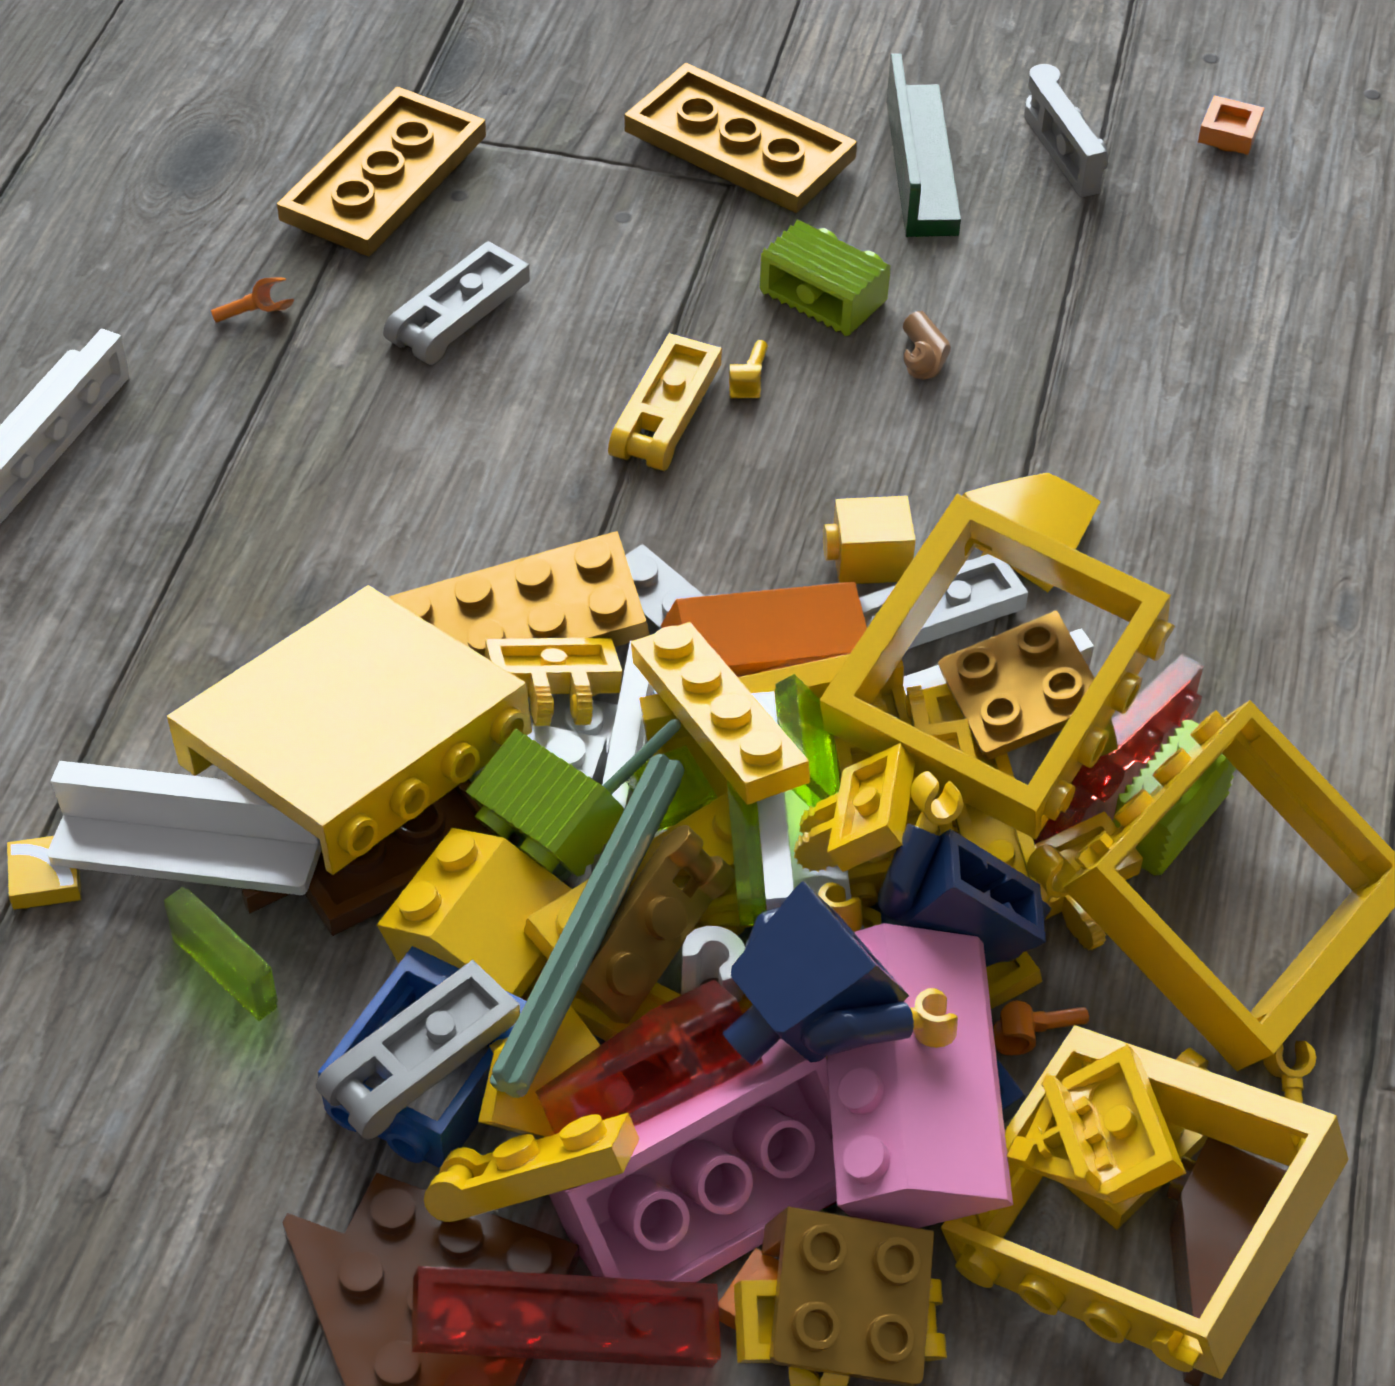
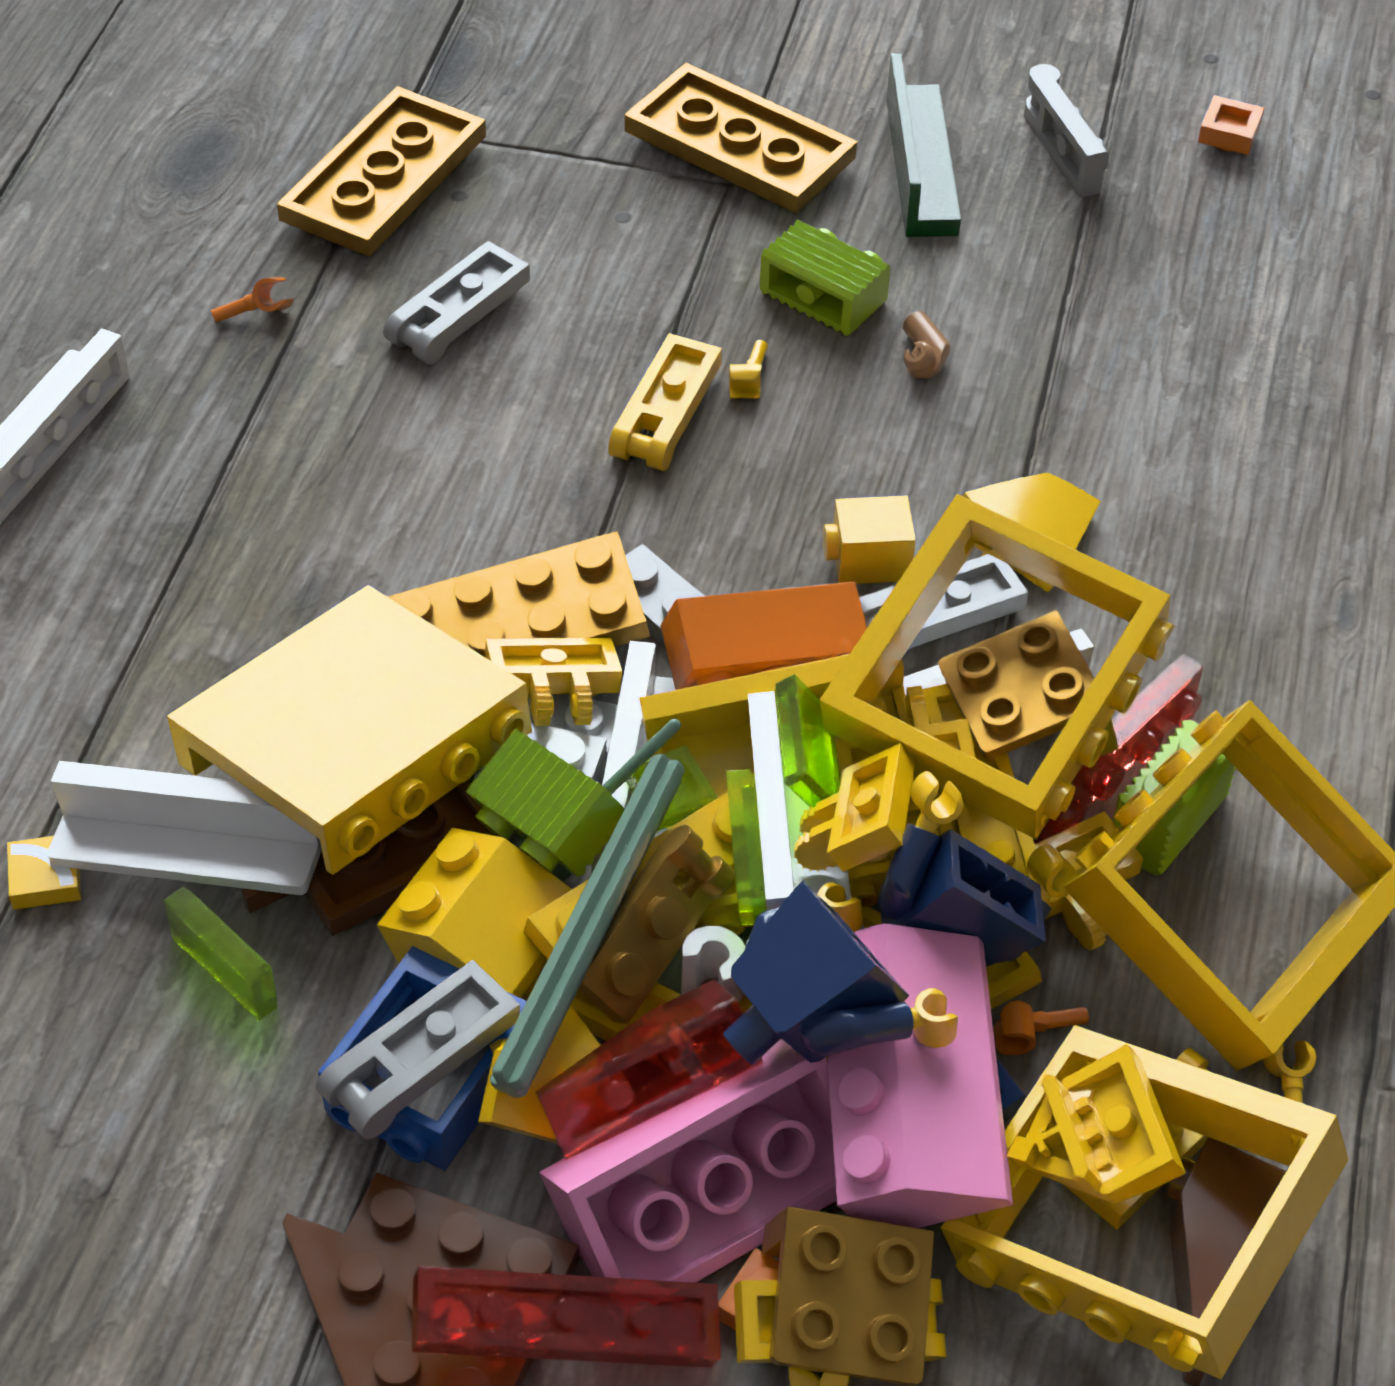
yellow plate [424,1113,640,1222] -> none
yellow plate [631,622,810,805] -> none

